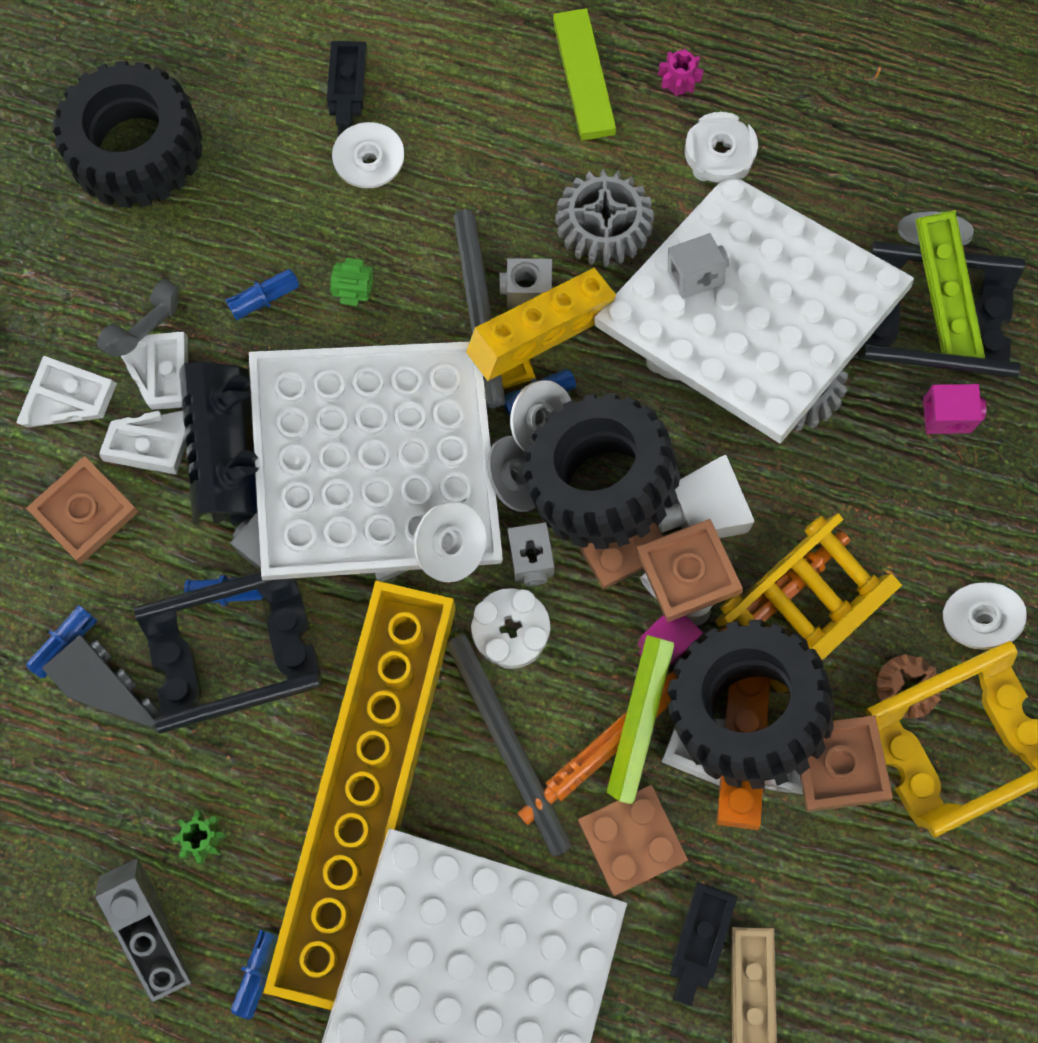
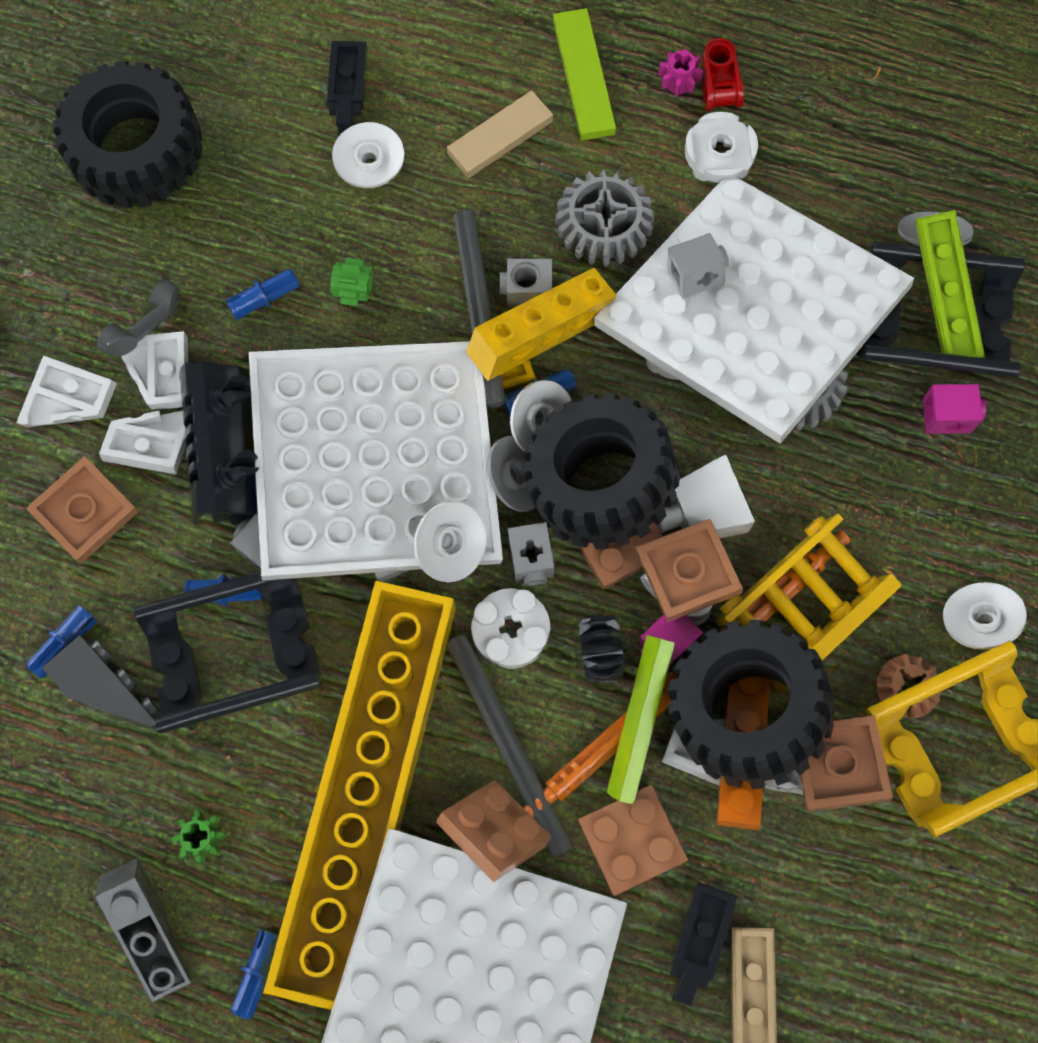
none -> nougat plate [436,780,552,882]
none -> tan tile [447,90,553,179]
none -> black gear [578,614,625,684]
none -> red piece [700,38,744,112]

